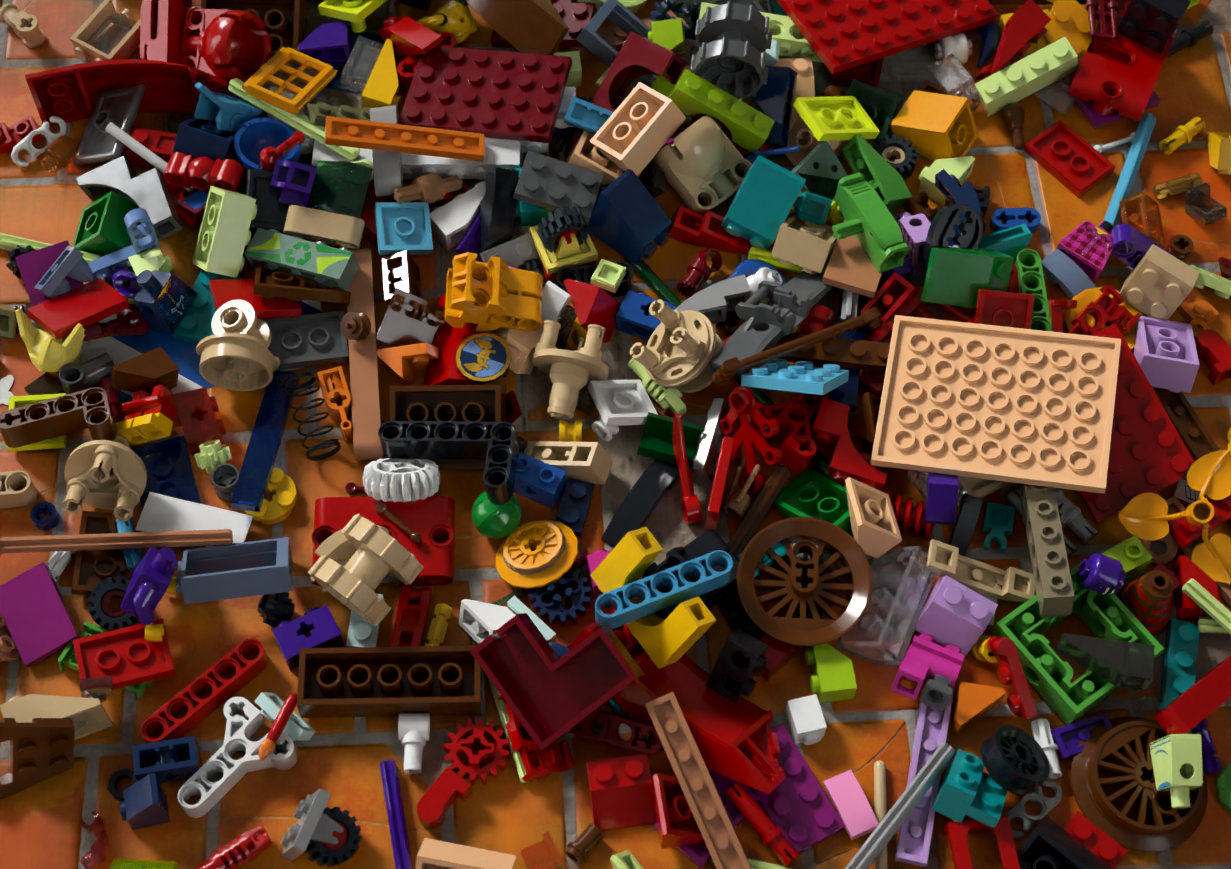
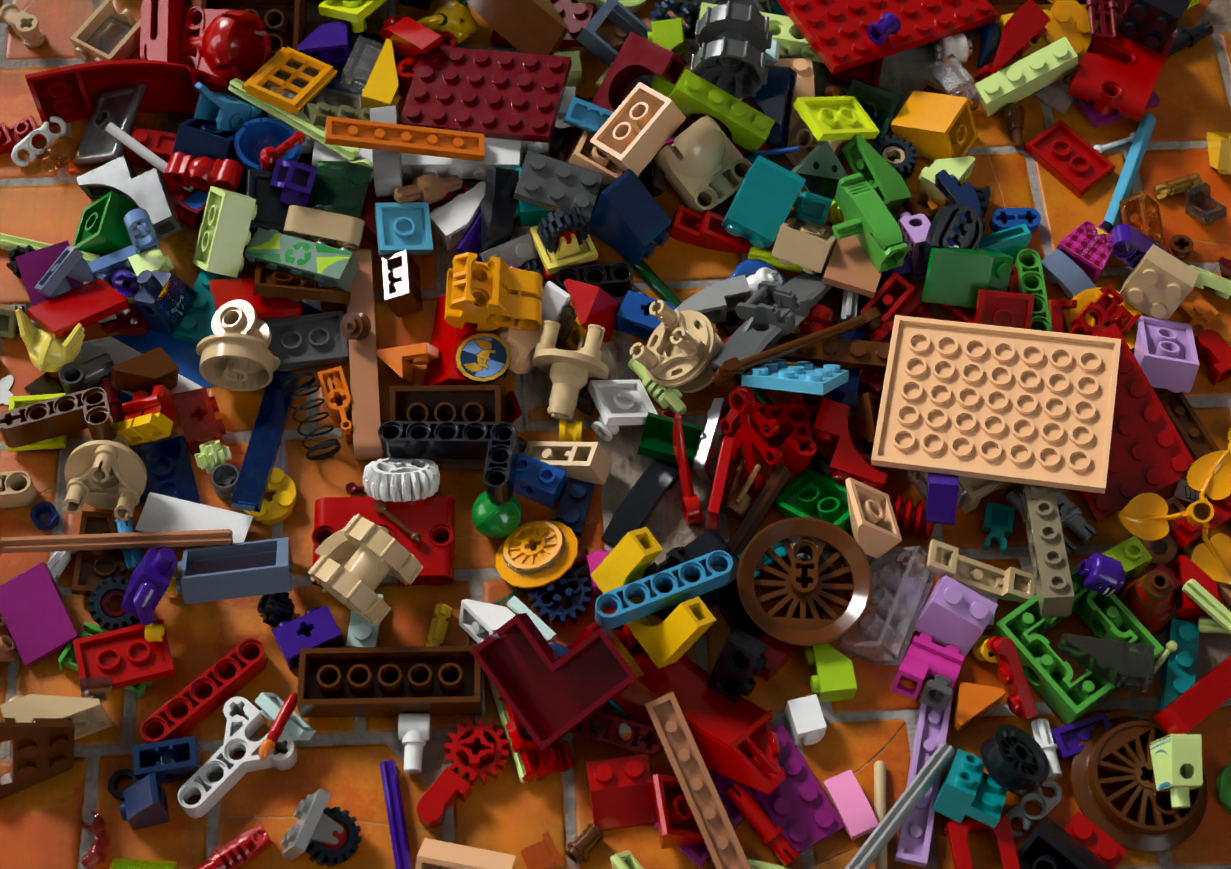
dark red tile [83,324,104,340] -> none
hinge [375,288,445,347] -> none
red plate [390,584,432,647] -> none
yellowish green tile [590,258,626,293] -> none
dark red connector [677,248,722,298] -> none
black tyre [949,494,983,556] -> none
yellow pin [1159,117,1205,155] -> none
dark purple axle [1191,718,1221,774] -> none
none -> dark purple bush [867,12,901,45]
none -> yellowish green hinge [1135,640,1178,692]

